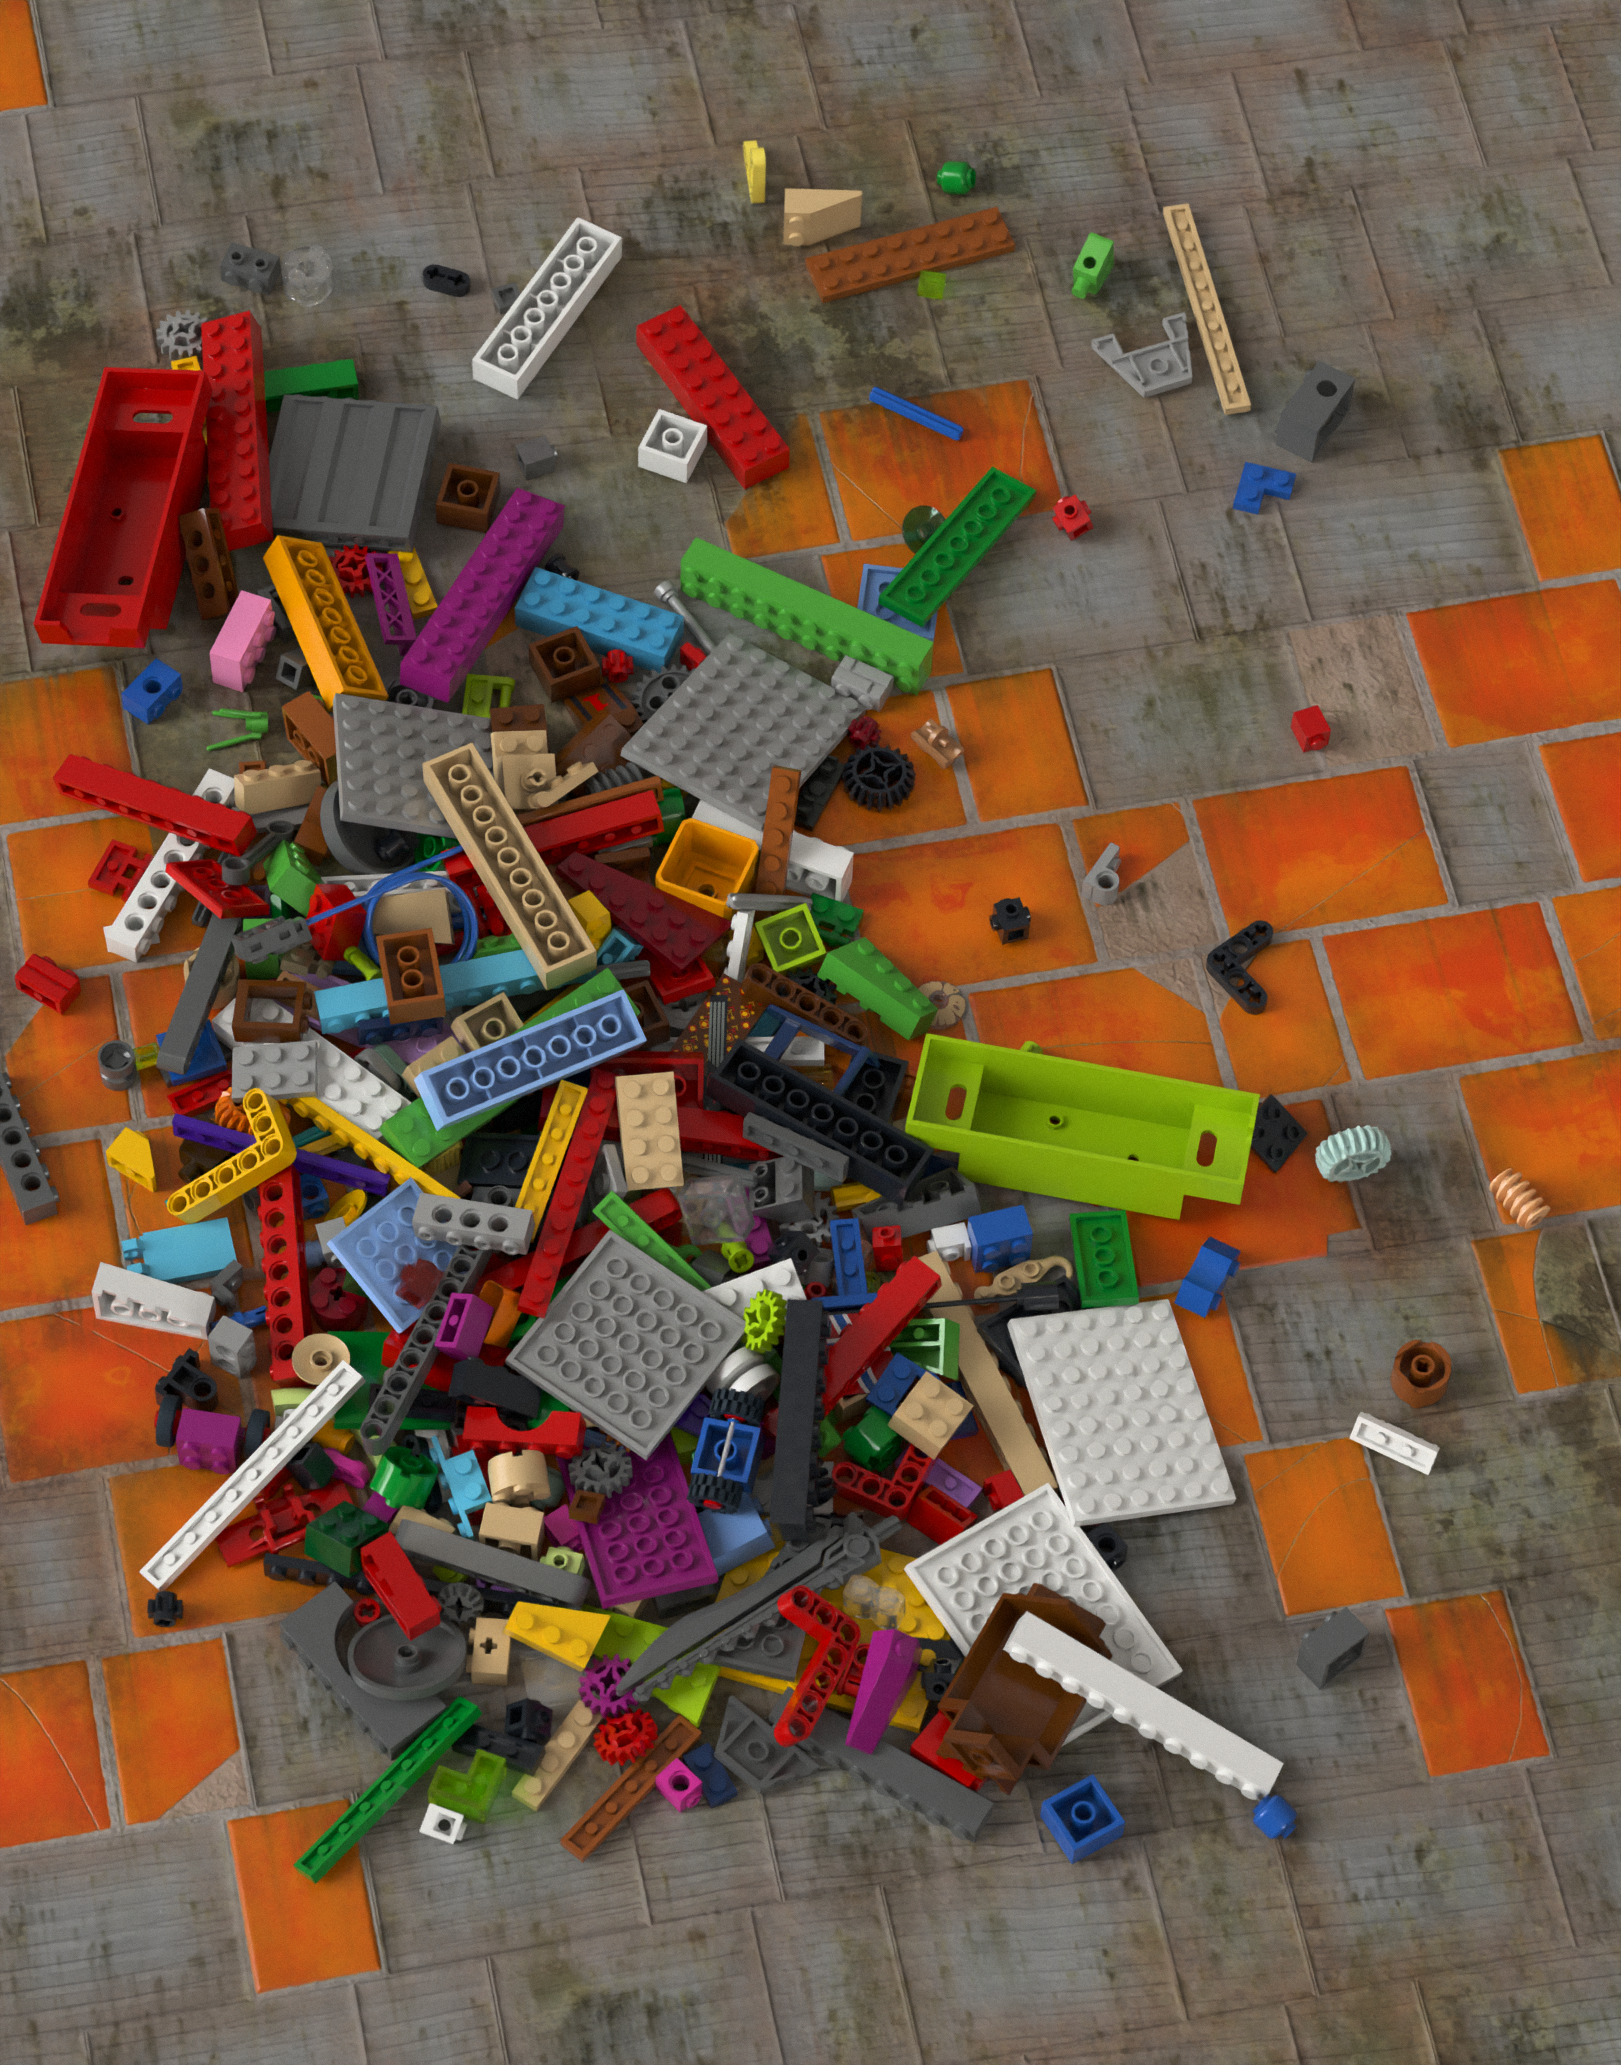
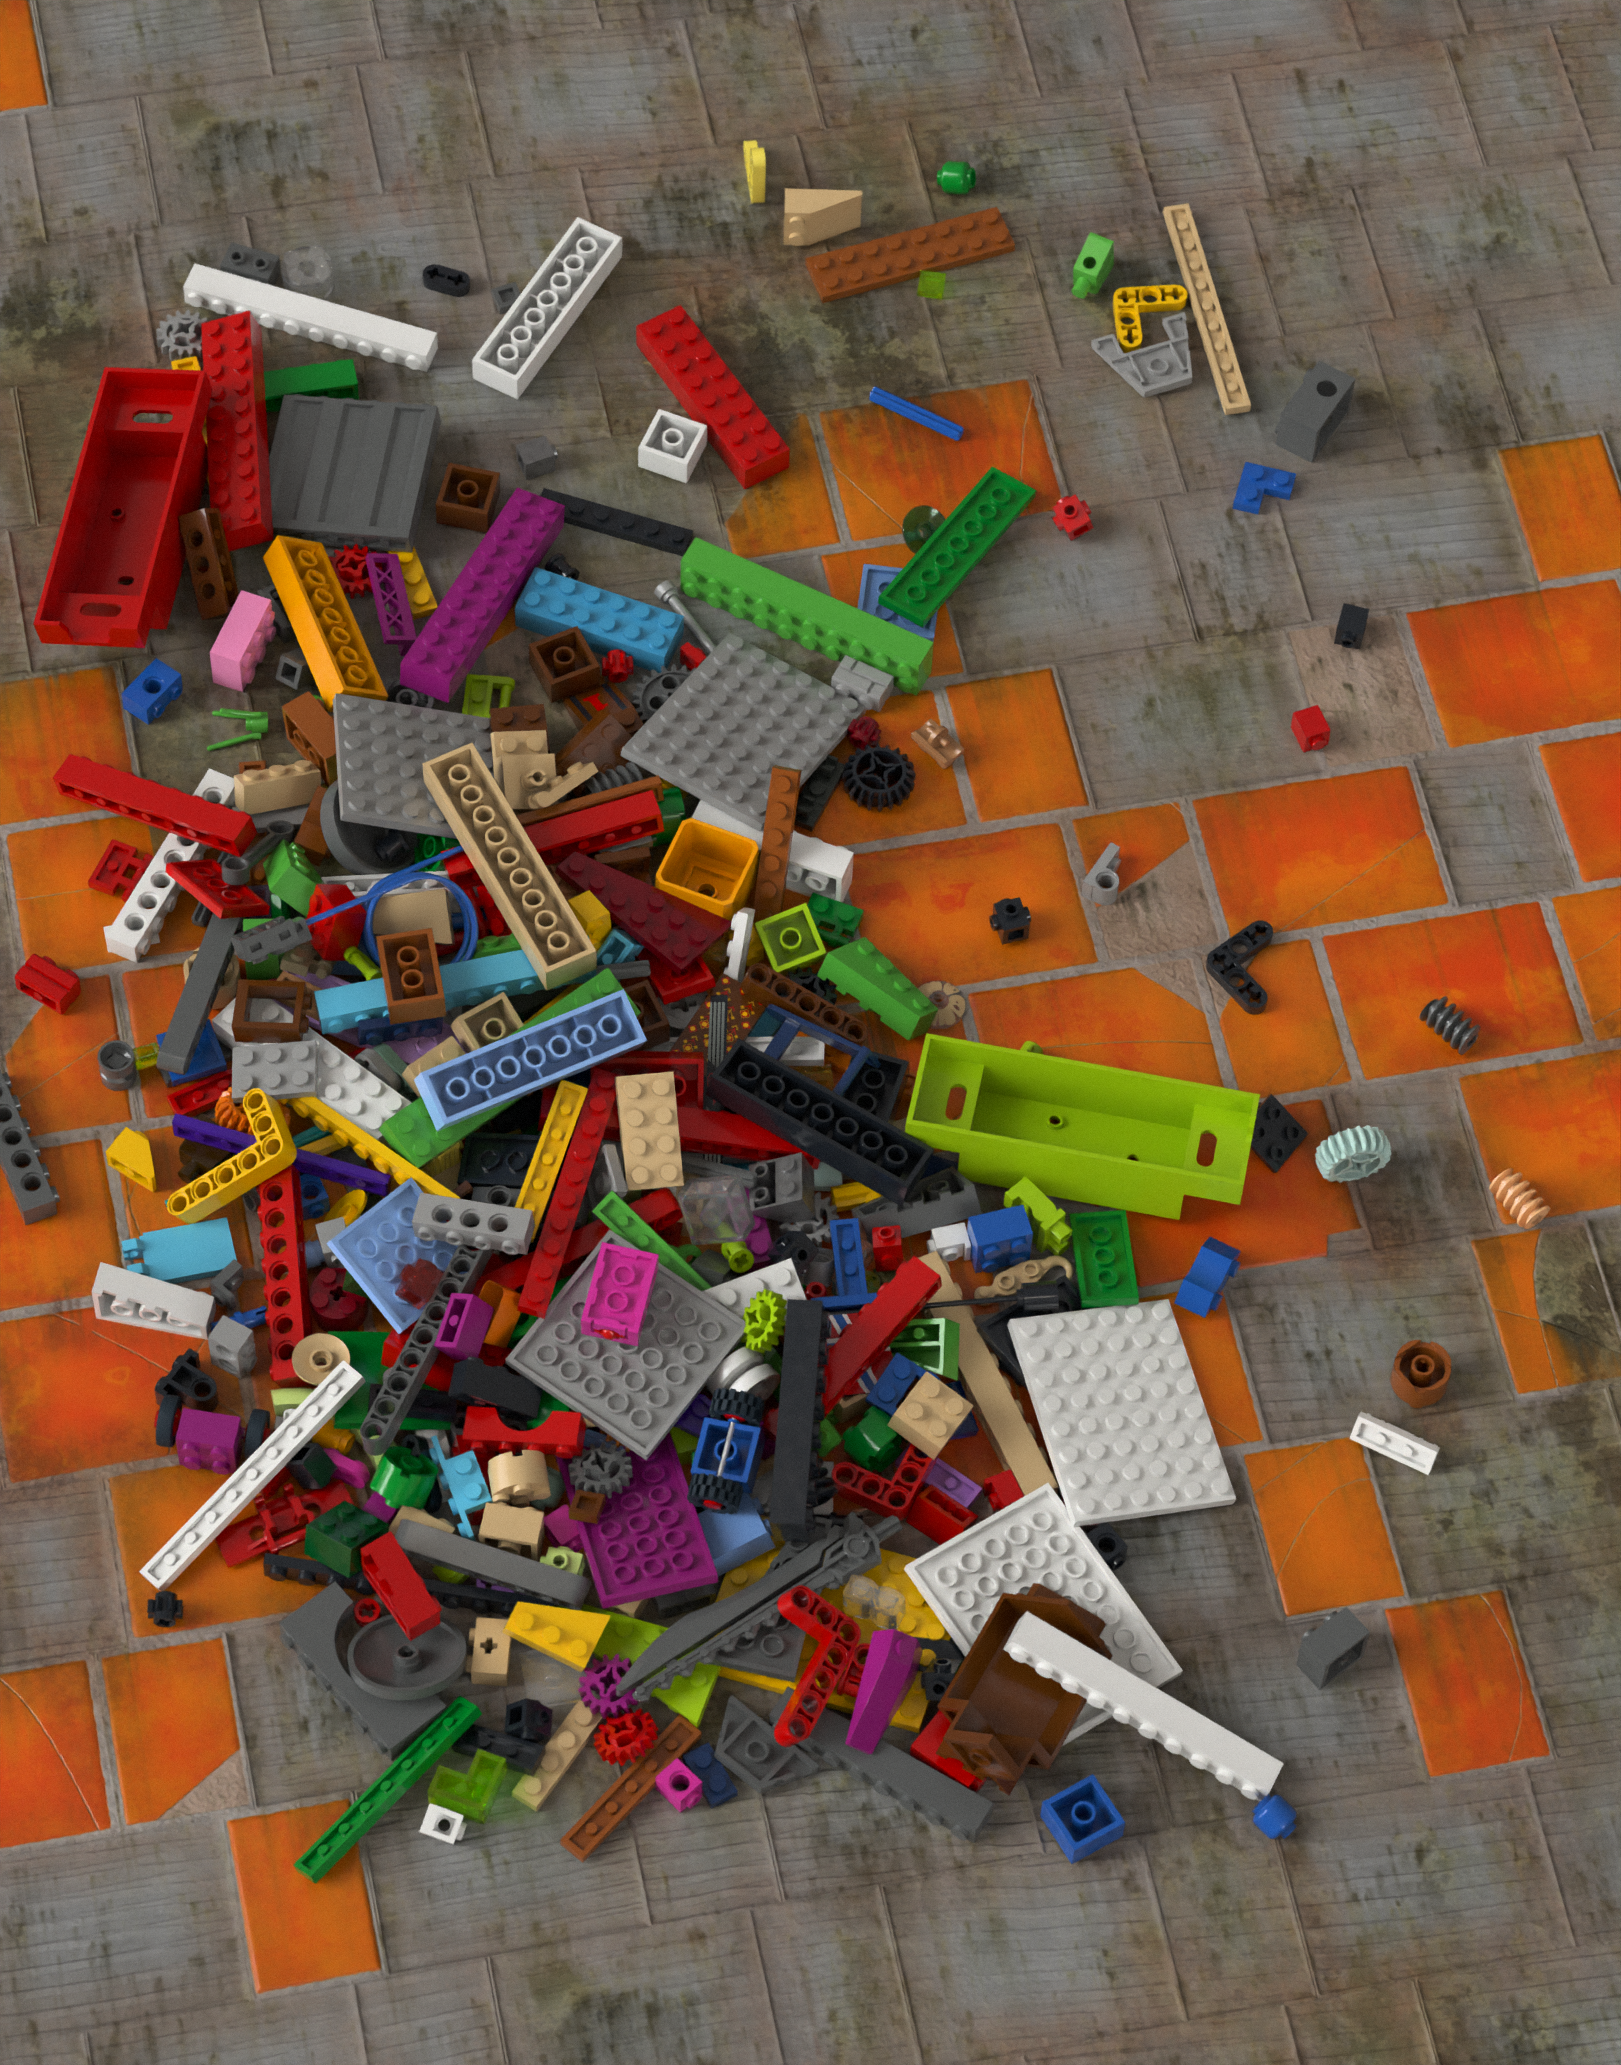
dark grey gear [437,1583,484,1626] -> none
light grey axle [726,893,813,912] -> none
dark grey plate [743,1112,849,1183] -> none
none -> white brick [183,264,438,372]
none -> black plate [540,488,693,556]
none -> dark pink piece [581,1242,659,1347]
none -> lime hips [1003,1176,1073,1256]
none -> yellow beam [1113,285,1187,353]
none -> black brick [1334,603,1369,650]
none -> dark grey piece [1419,996,1481,1055]

